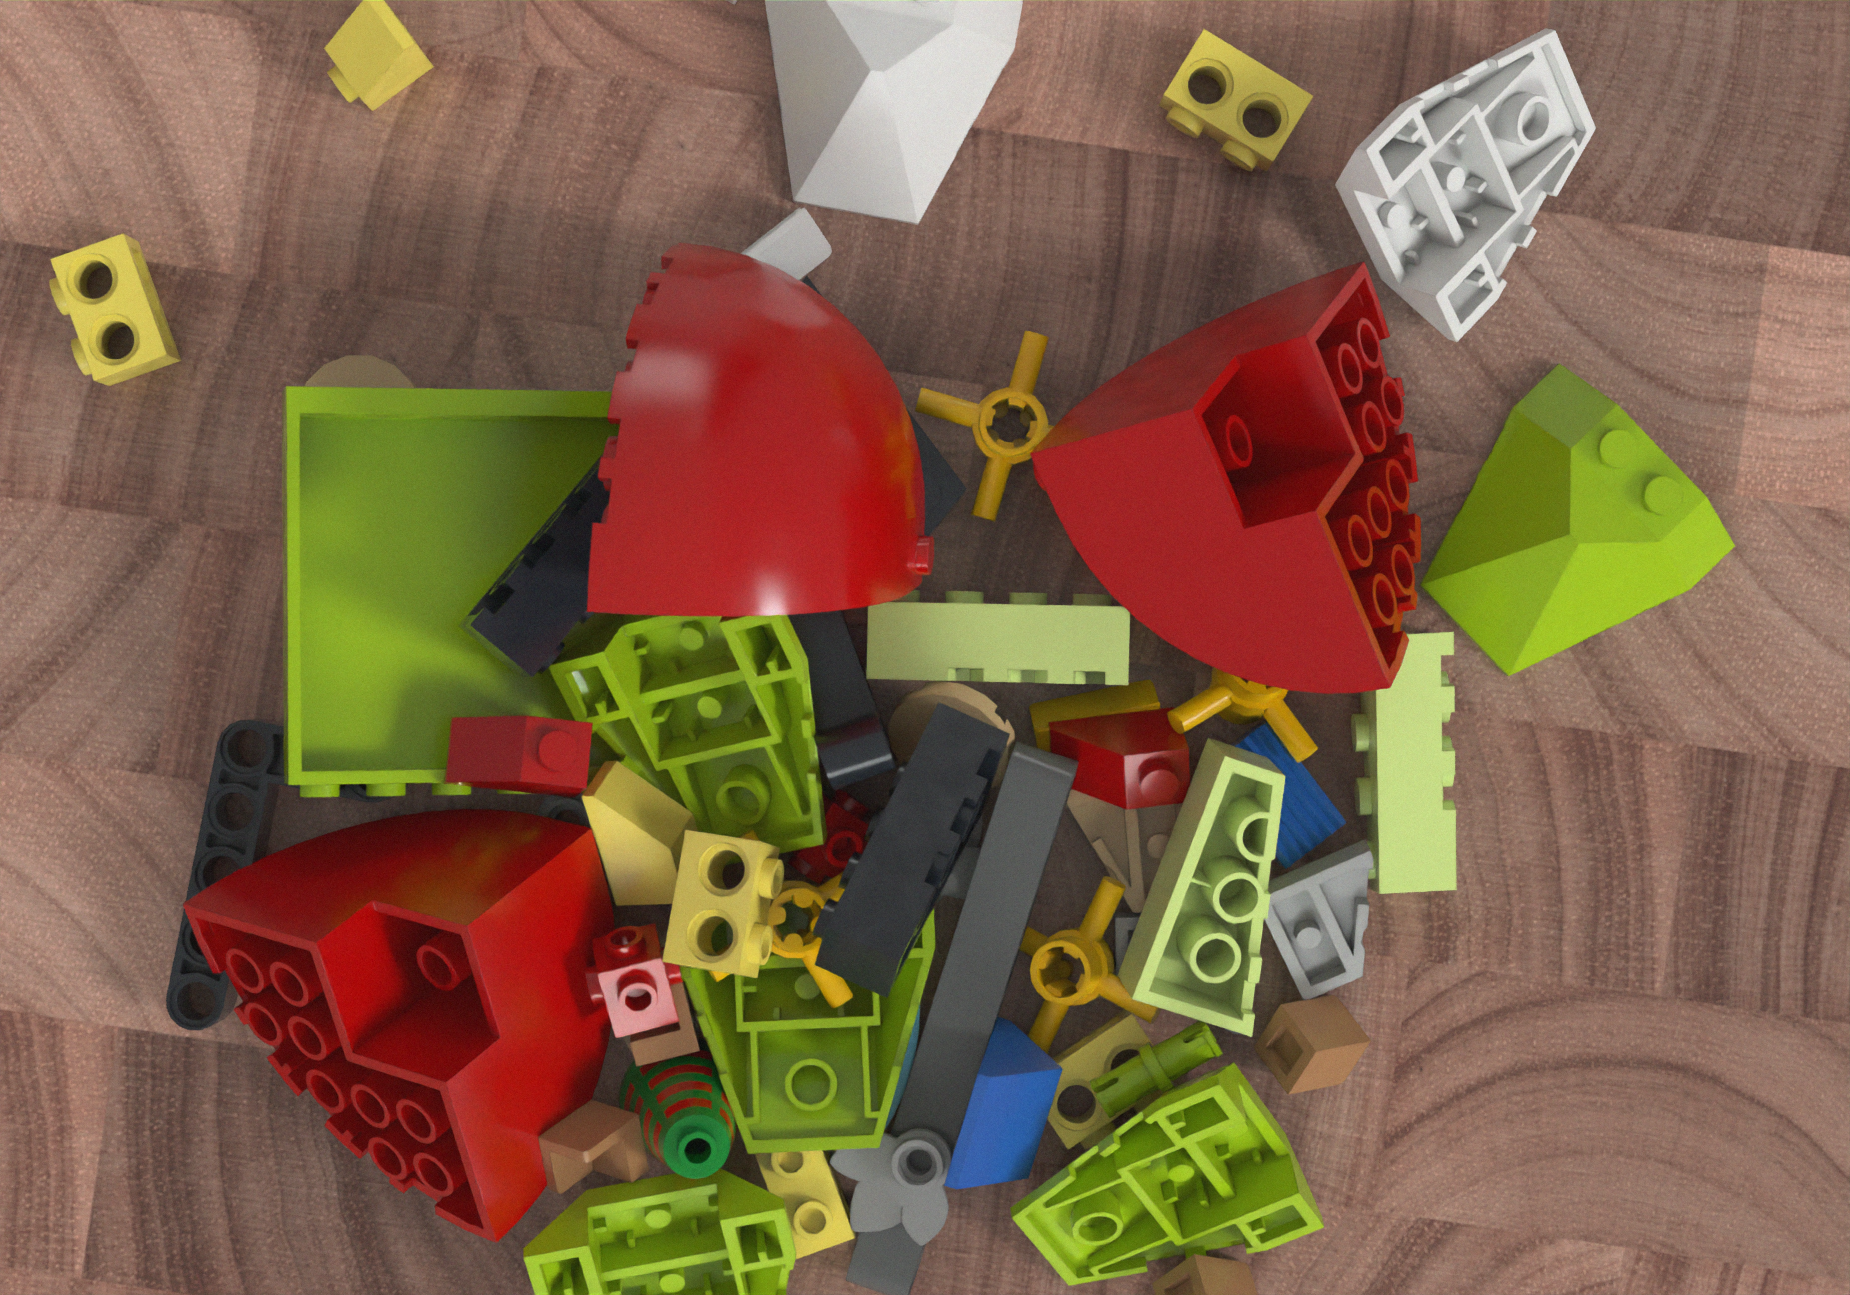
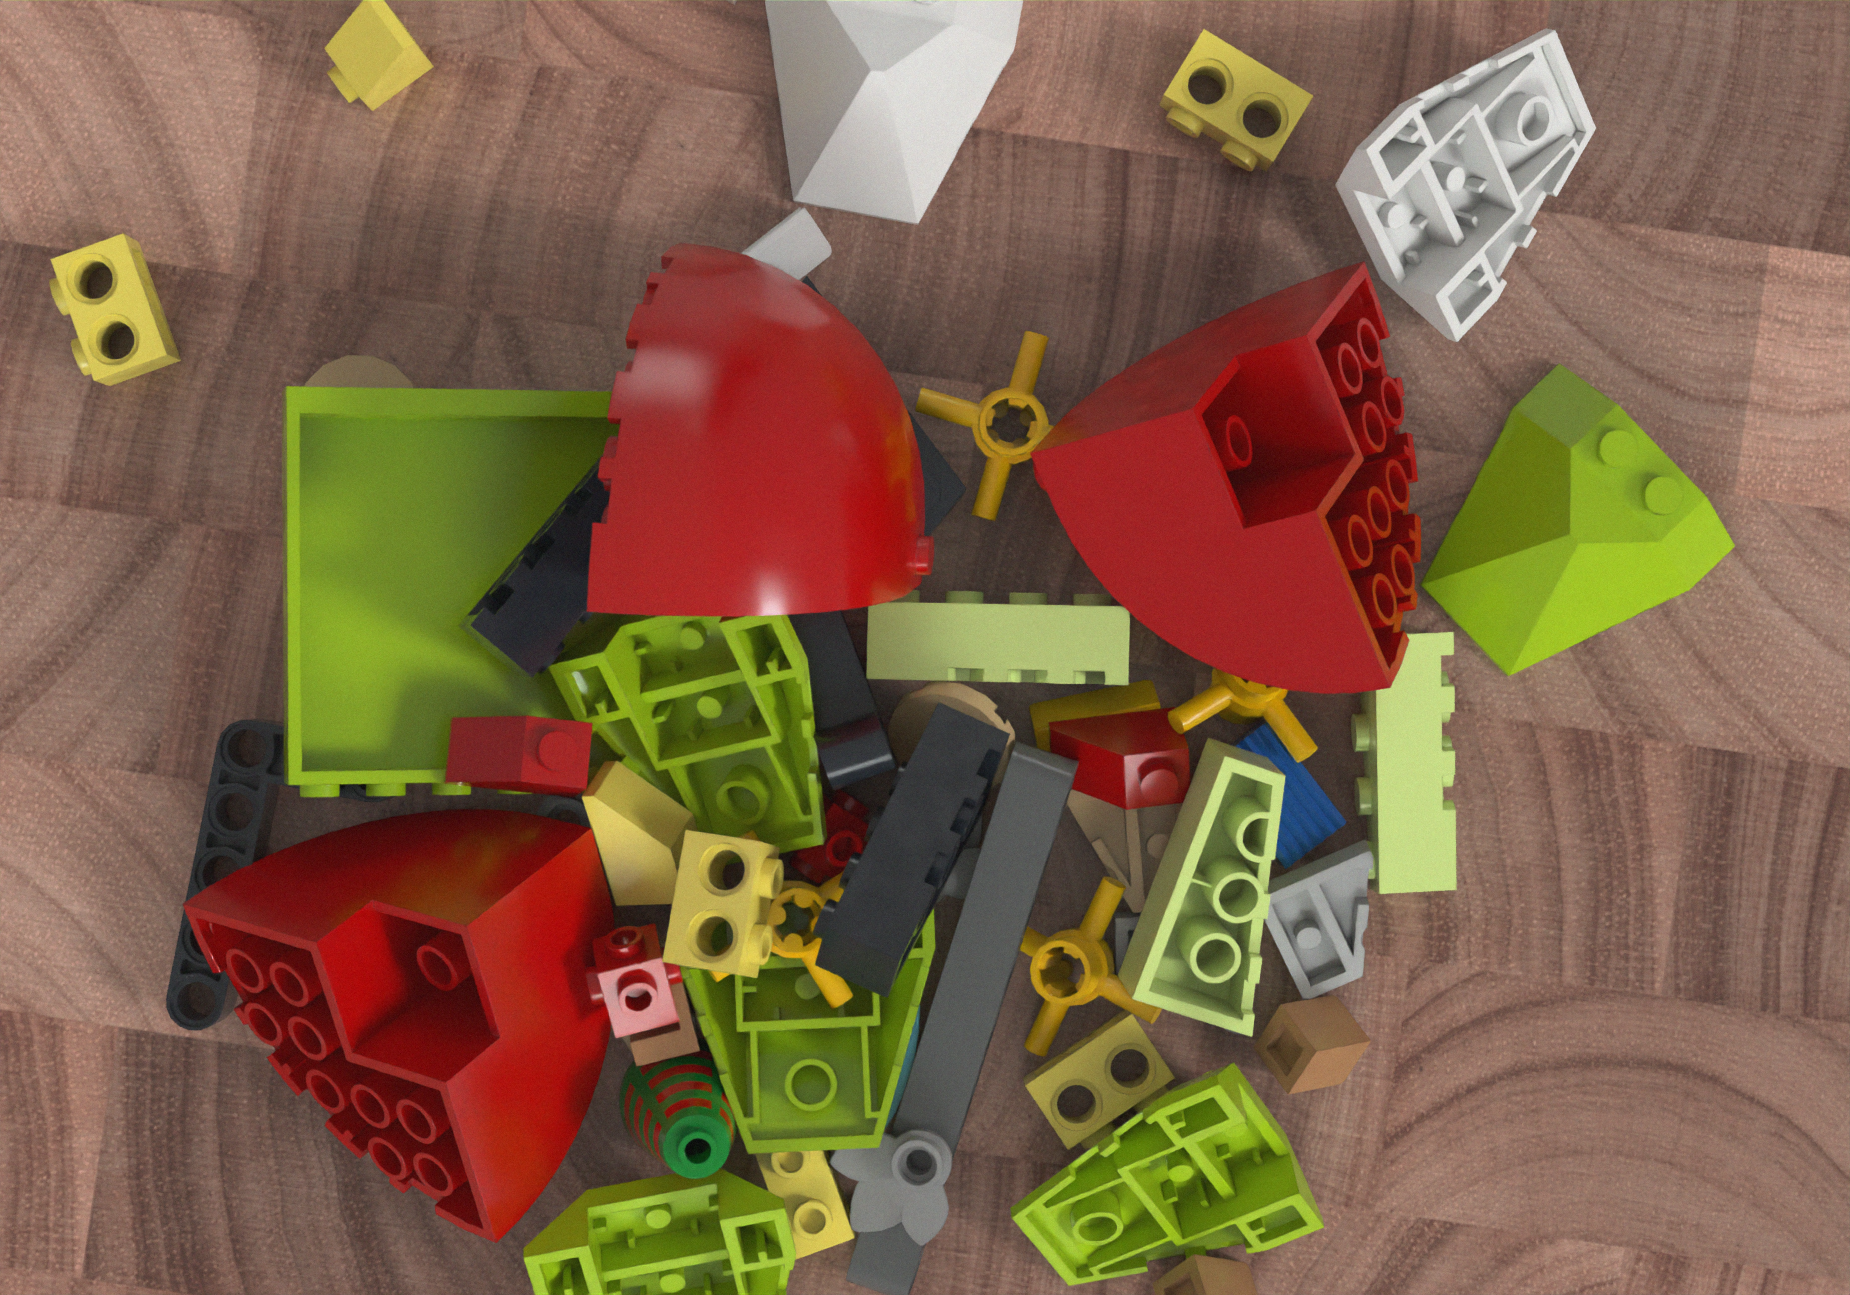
medium nougat panel [538,1100,649,1194] -> none
blue slope [944,1017,1063,1190] -> none
lime pin [1089,1020,1223,1118] -> none

